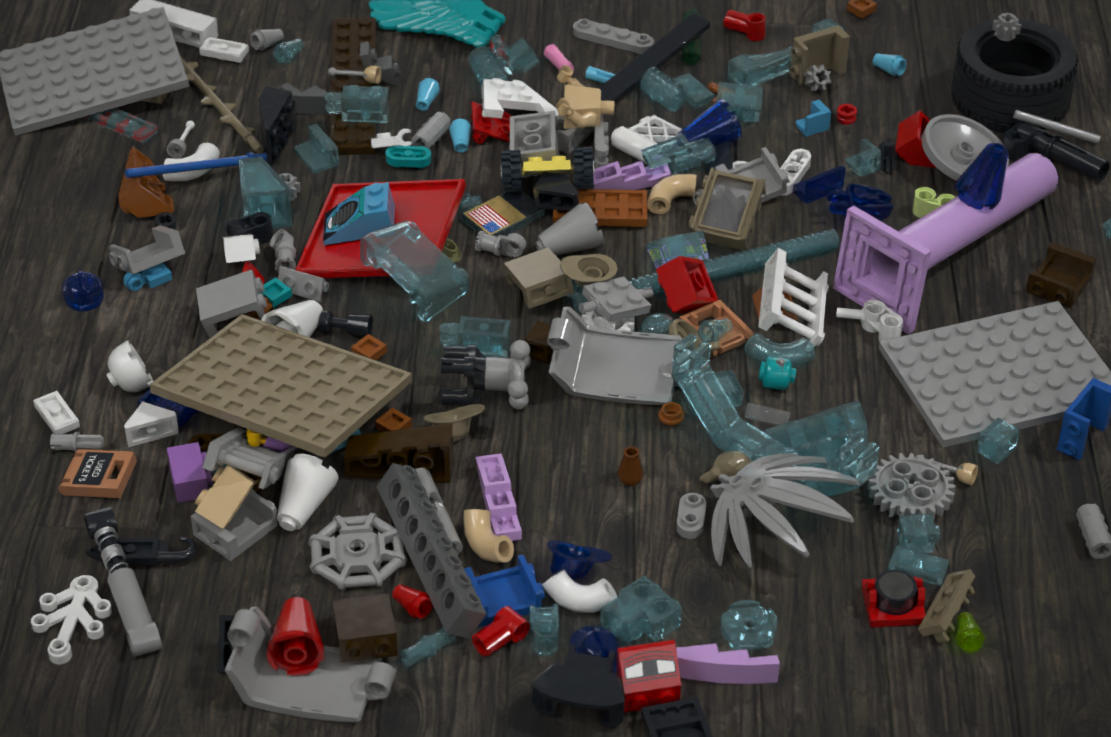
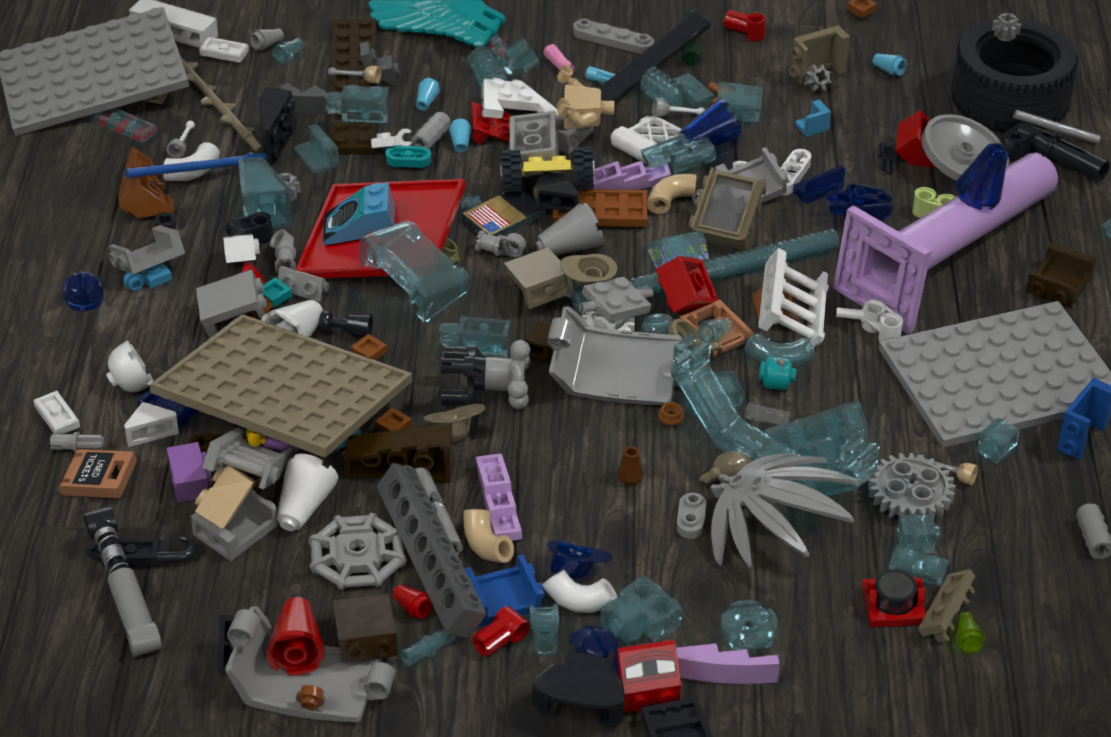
white plant [31,575,112,664] -> none
light grey plate [594,114,609,168] -> none
clear light blue arch [728,18,846,91] -> none
red bush [836,104,857,125] -> none
clear light blue panel [846,138,881,177] -> none
none -> dark orange plate [296,685,325,710]
none -> light grey hinge [652,98,706,116]

